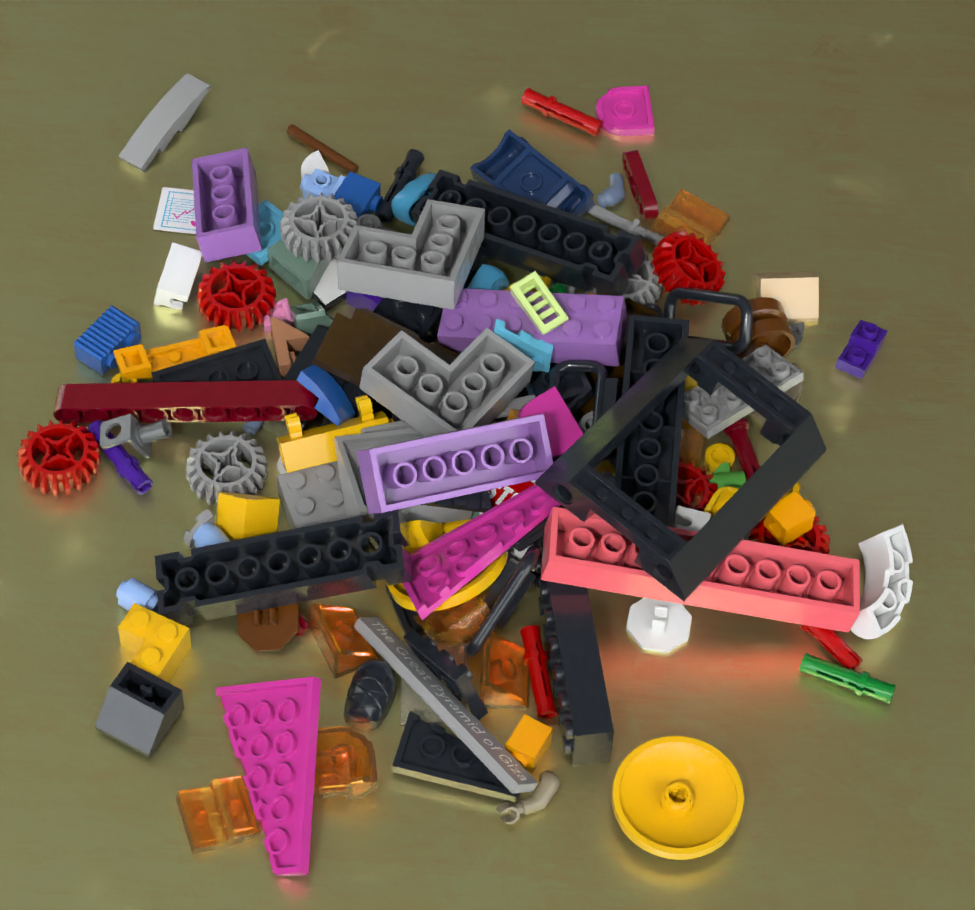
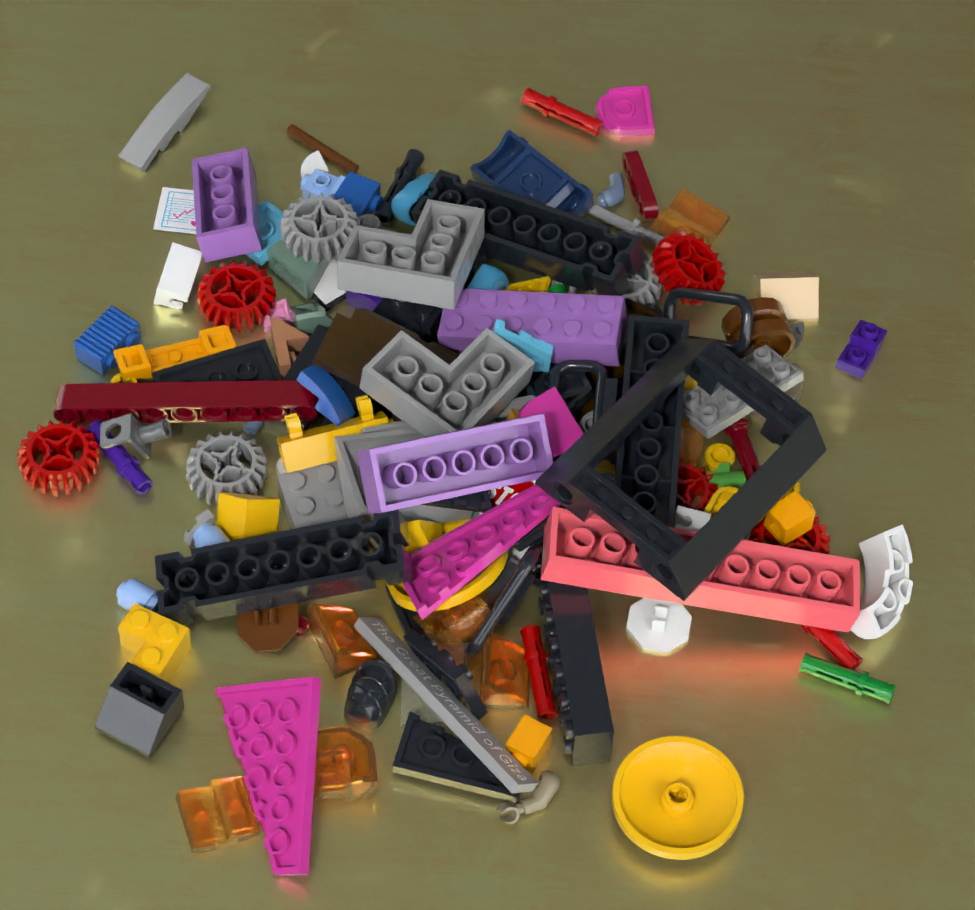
yellowish green slope [510,271,569,335] -> none

